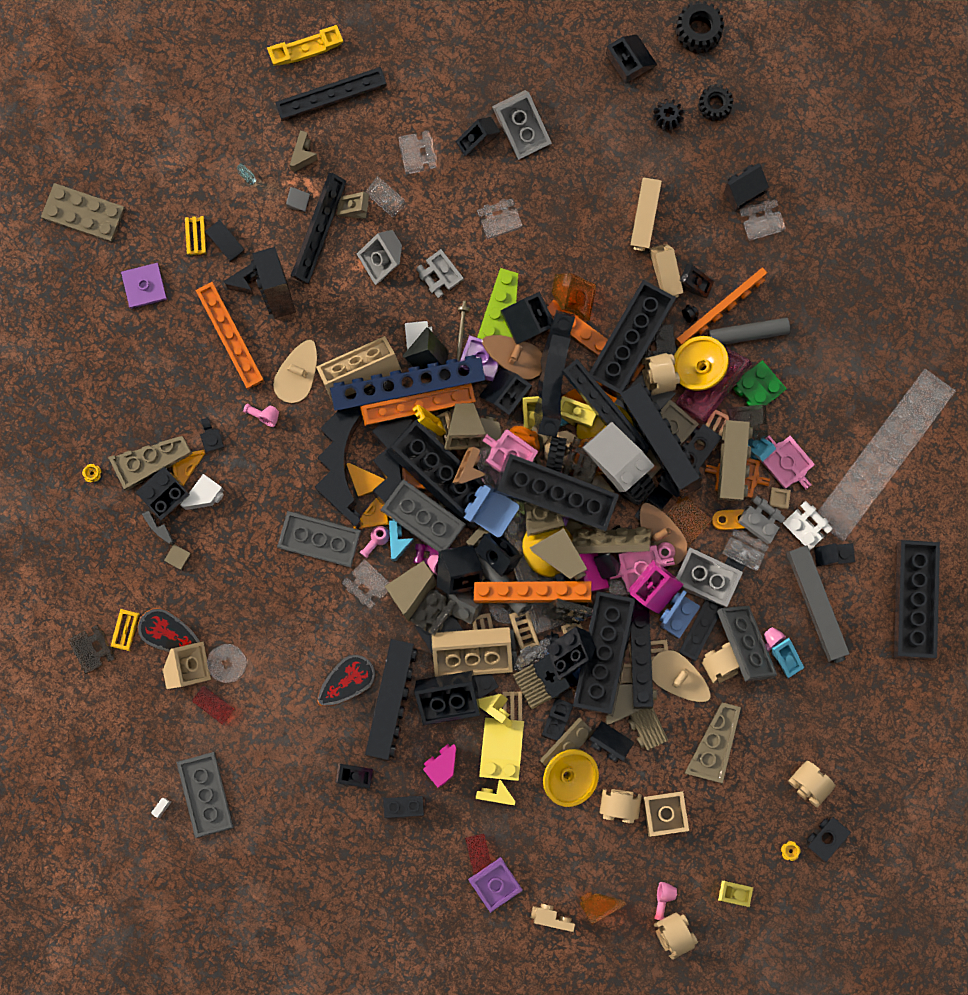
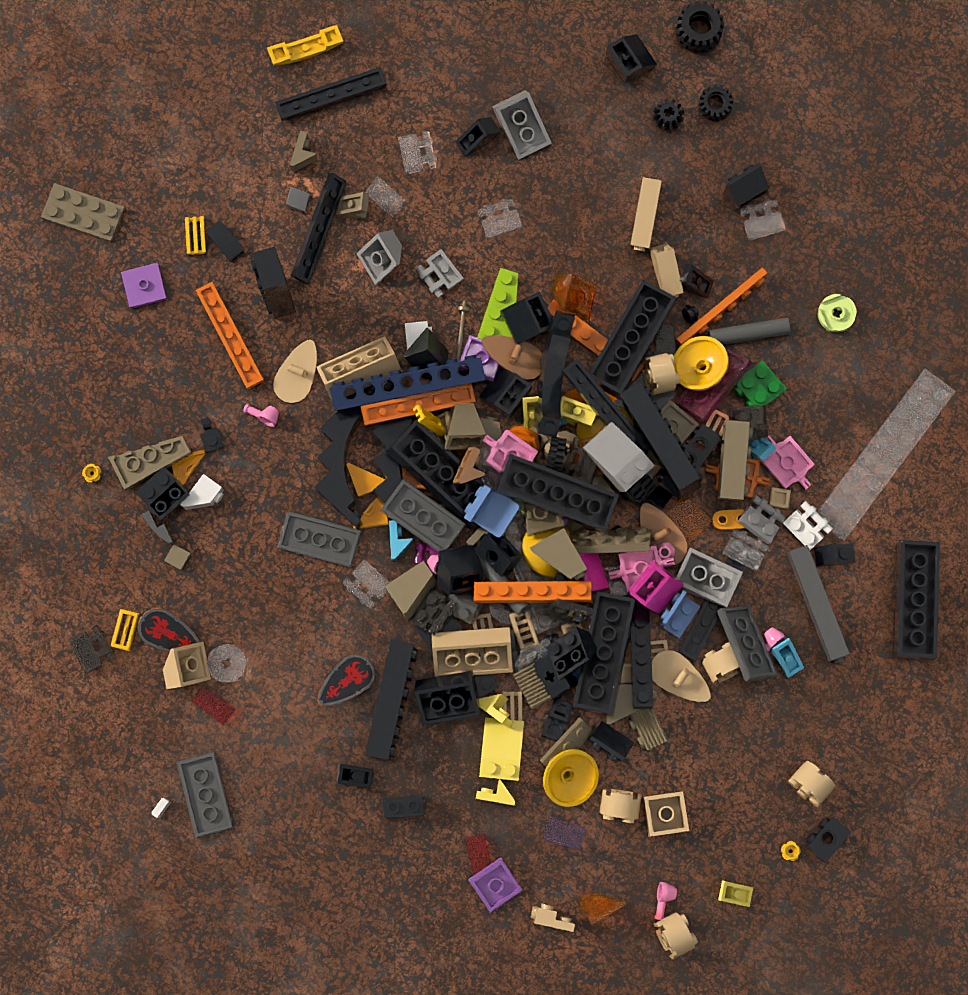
black slope [224,264,256,294] -> none
clear light blue tile [237,163,256,185] -> none
bright pink bar [360,526,390,558] -> none
dark pink slope [423,744,457,789] -> none
black slope [594,553,621,579] -> none
dark tan wing [684,702,741,784] -> none
none -> clear purple panel [542,817,586,851]
none -> yellowish green plate [818,294,857,332]

